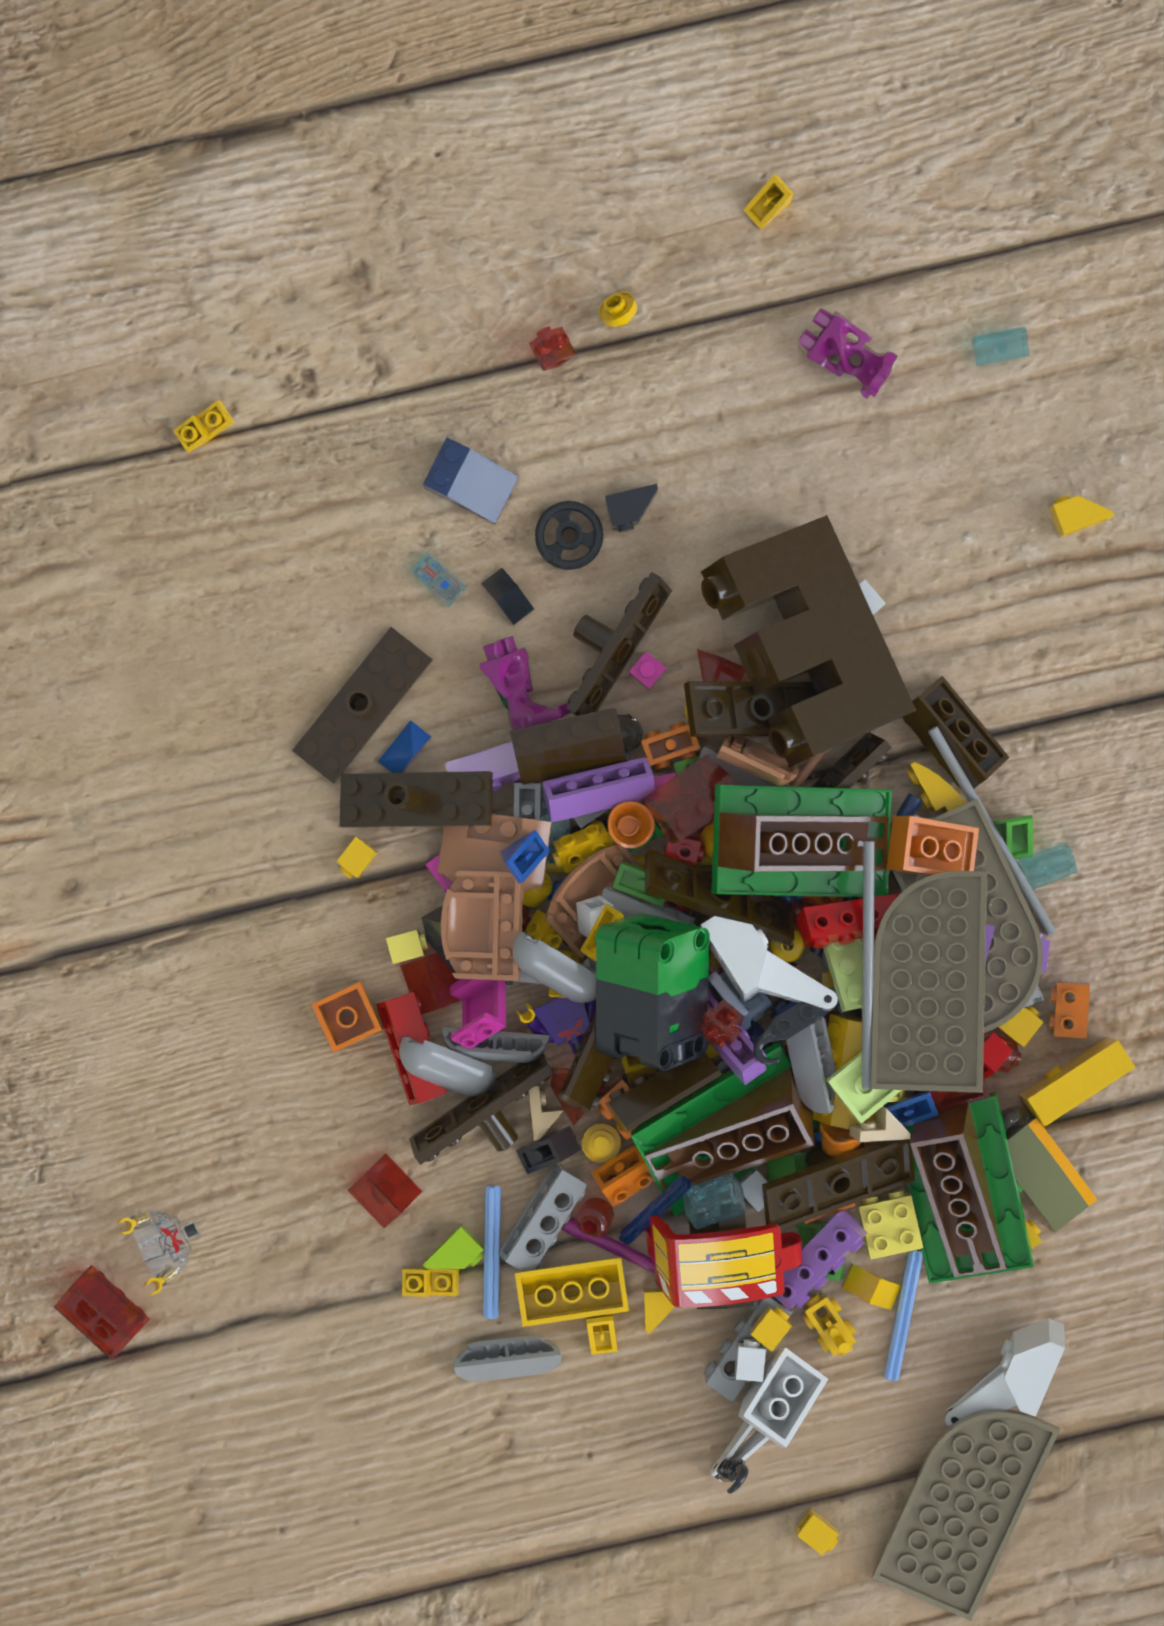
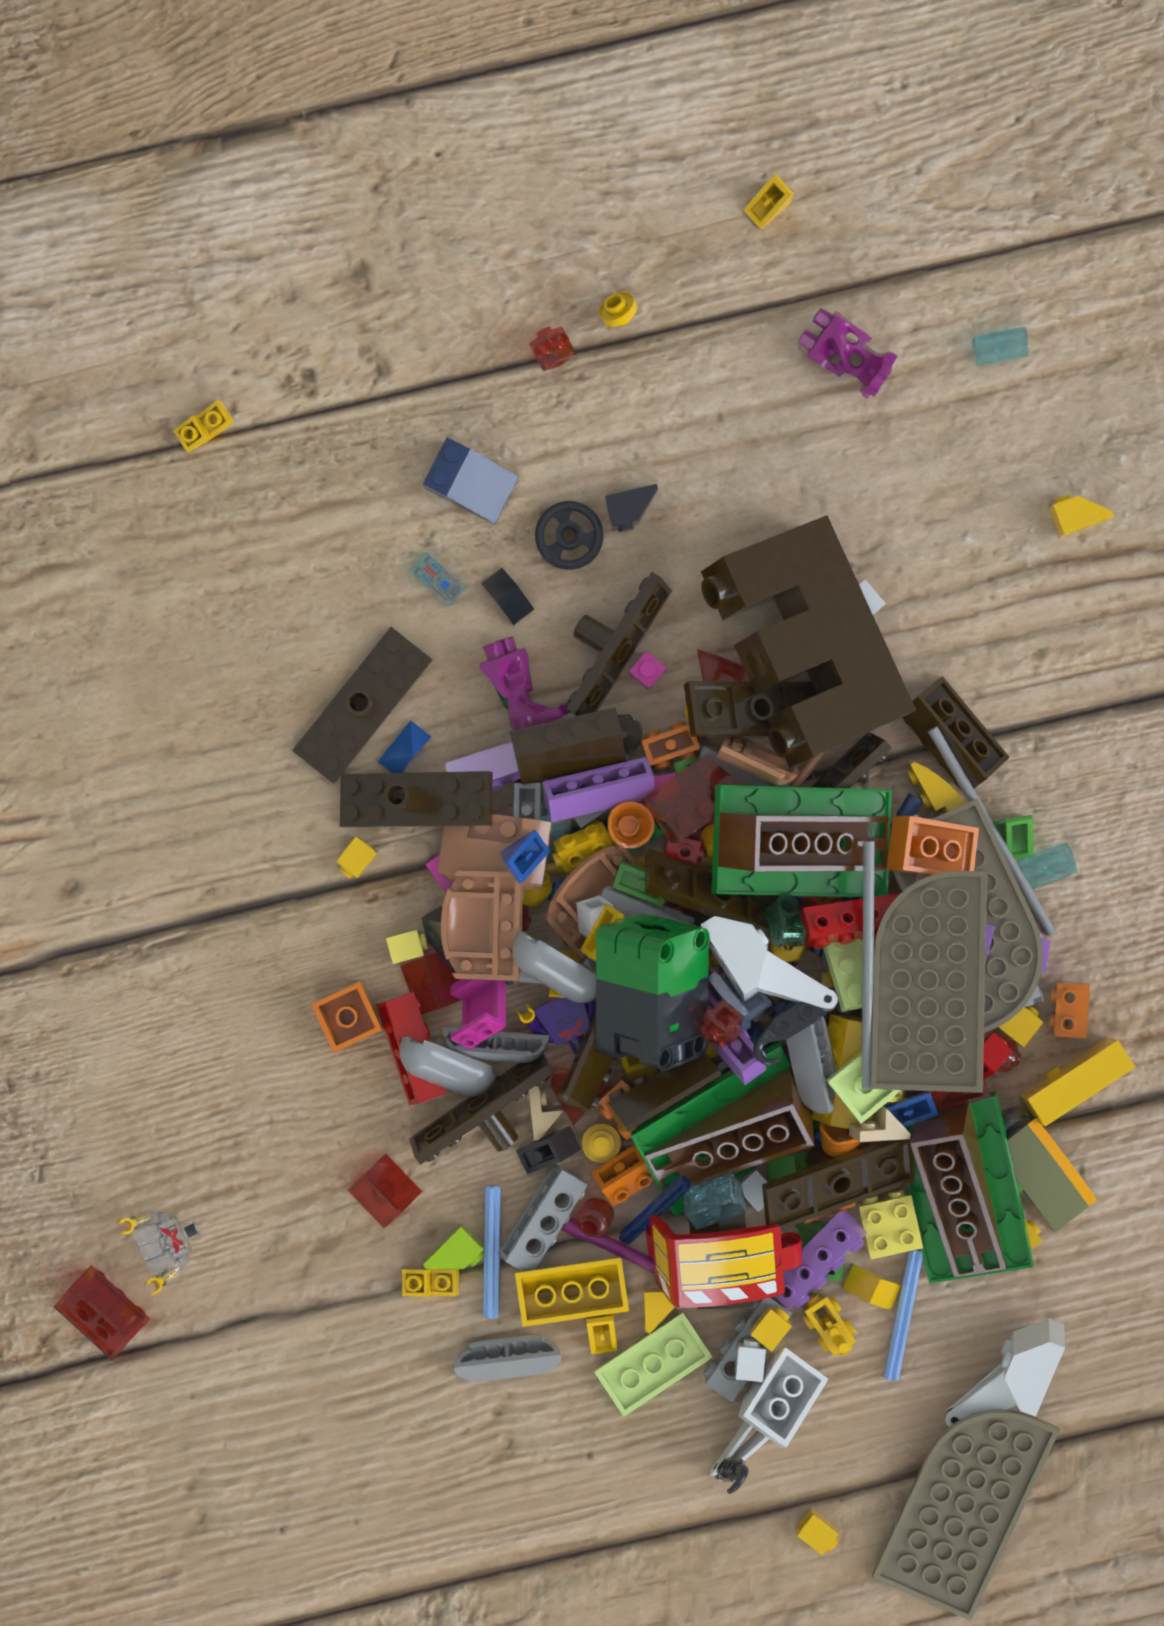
yellow brick [524,909,563,950] -> none
none -> yellowish green plate [594,1311,713,1417]
none -> clear green piece [765,893,806,947]

